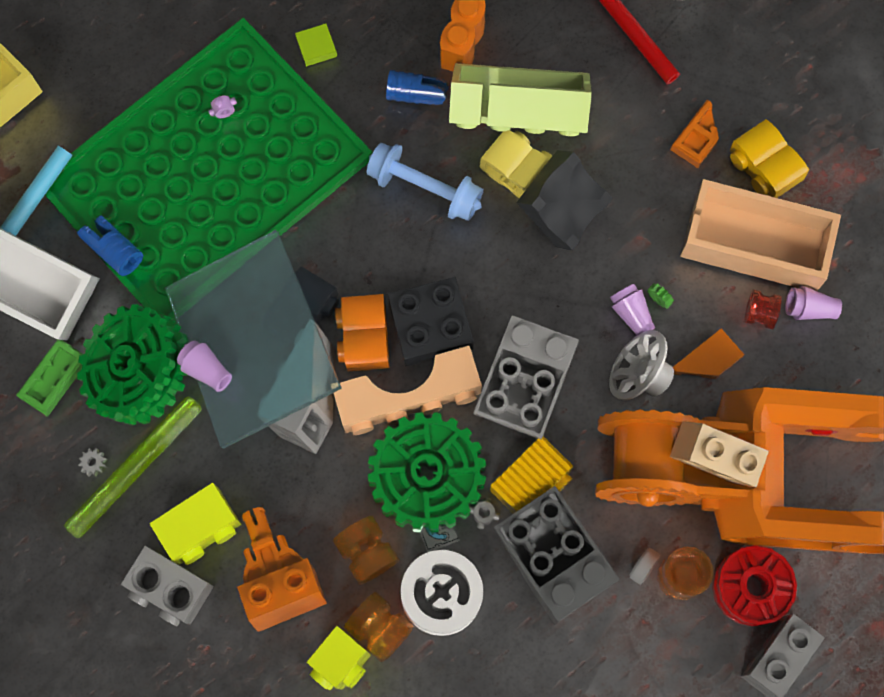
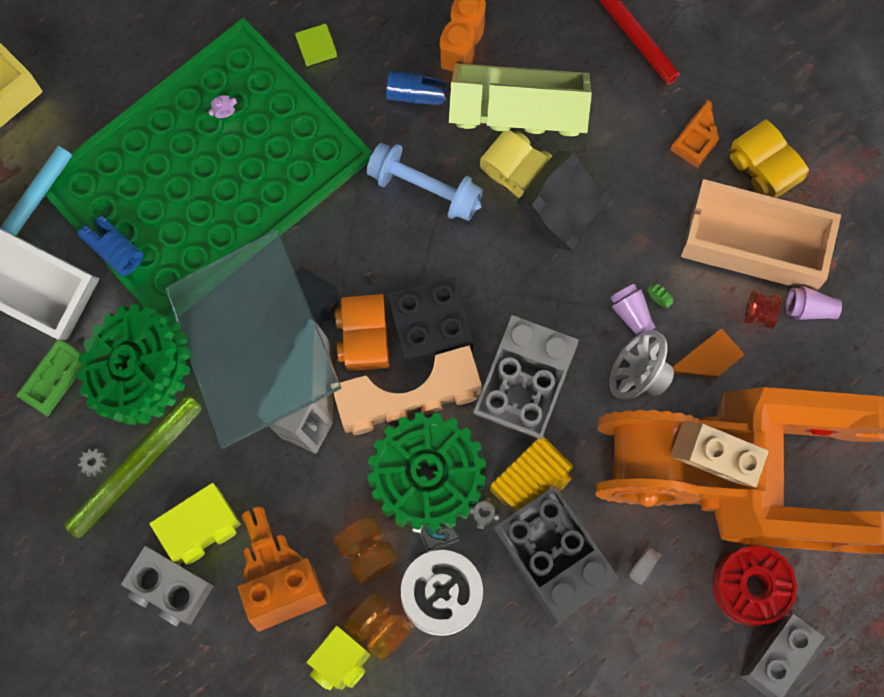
lavender cone [177,341,232,392] -> none
clear orange wheel [657,547,714,601] -> none

